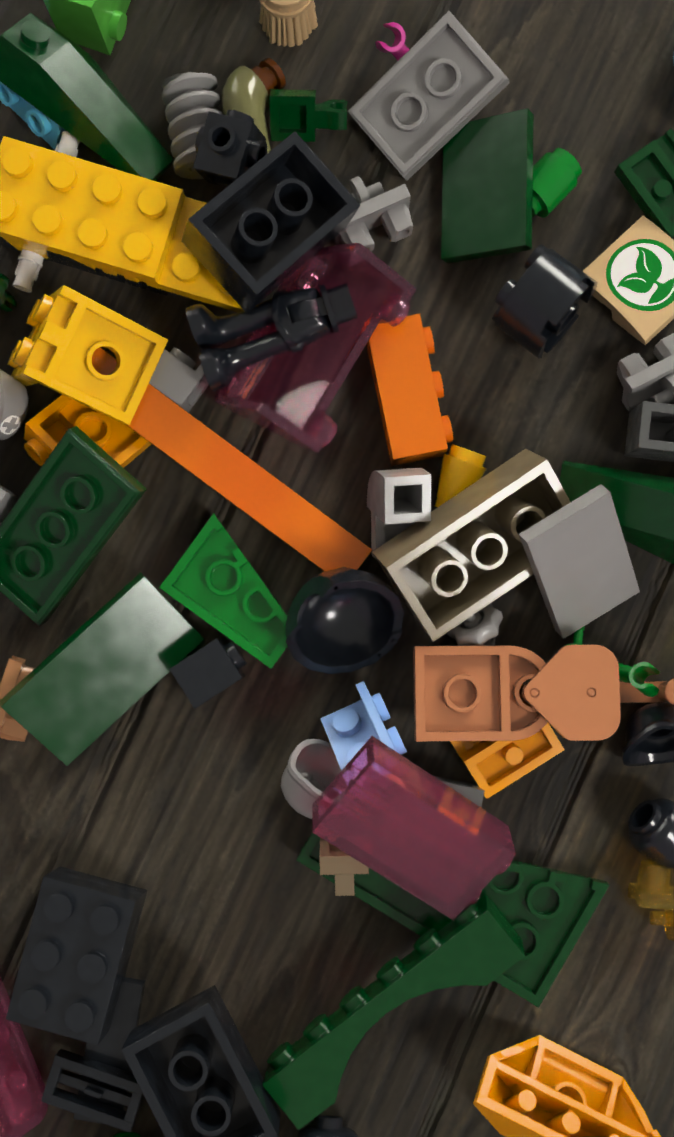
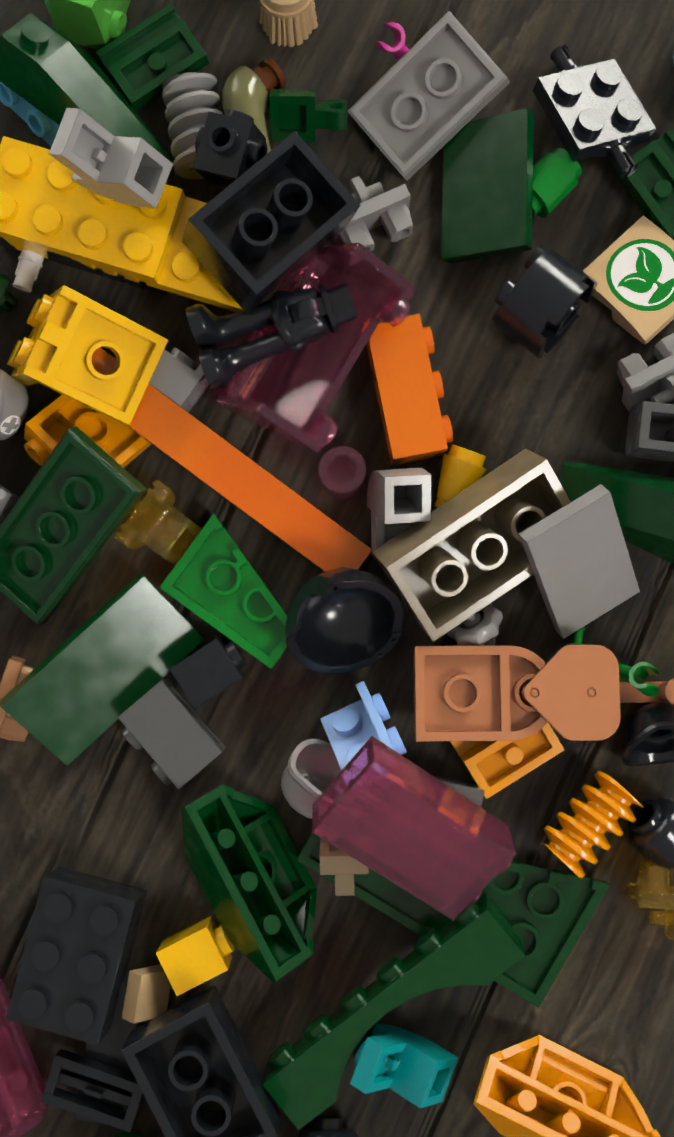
none -> light grey brick [49,108,173,208]
none -> dark green plate [96,3,209,111]
none -> clear yellow piece [114,480,202,565]
none -> dark grey brick [118,679,226,789]
none -> tan tile [122,964,171,1024]
none -> yellow brick [156,916,235,997]
none -> dark green wedge [181,784,317,982]
none -> clear pink brick [319,446,366,500]
none -> teal brick [350,1024,459,1109]
none -> plate [533,45,656,179]
none -> light orange piece [544,771,644,878]

